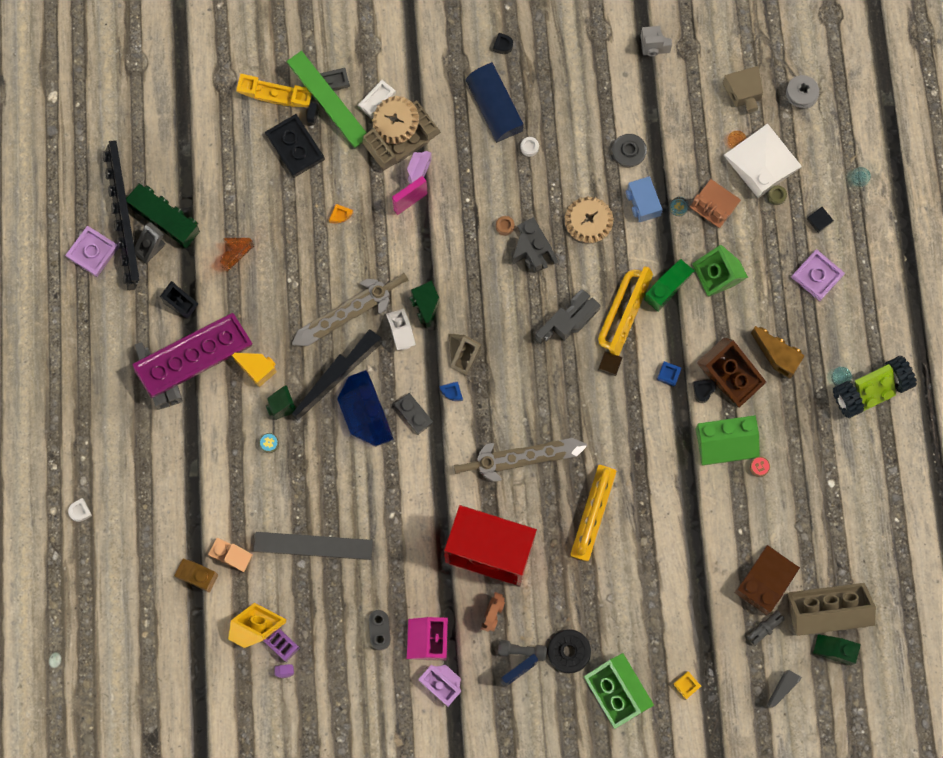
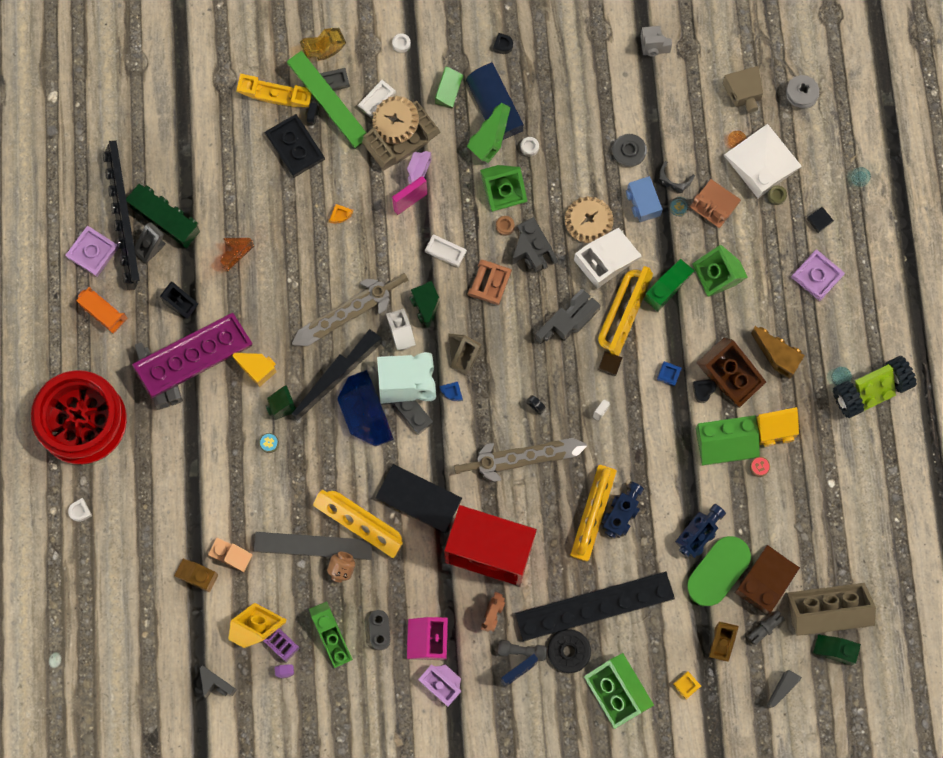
none -> red wheel [31,370,127,465]
none -> orange window [76,287,128,334]
none -> dark grey slope [200,665,237,698]
none -> clear yellow brick [300,28,346,61]
none -> bright green slope [309,601,353,668]
none -> yellow piece [313,490,403,558]
none -> medium nougat head [327,551,356,582]
none -> black tile [375,464,462,533]
none -> light aqua piece [377,352,436,404]
none -> white tile [392,34,411,53]
none -> white tile [425,234,467,268]
none -> bright green slope [435,66,463,108]
none -> bright green slope [467,103,510,163]
none -> nougat plate [467,260,512,305]
none -> bright green slope [480,165,528,212]
none -> black plate [515,571,675,642]
none -> black tile [526,395,546,415]
none -> white slope [574,228,642,289]
none -> white tile [593,399,610,421]
none -> dark blue brick [601,481,644,539]
none -> dark grey cap [658,161,695,193]
none -> dark blue brick [675,504,726,558]
none -> bright green tile [687,536,751,606]
none -> pearl gold slope [709,621,739,662]
none -> yellow slope [756,407,799,447]

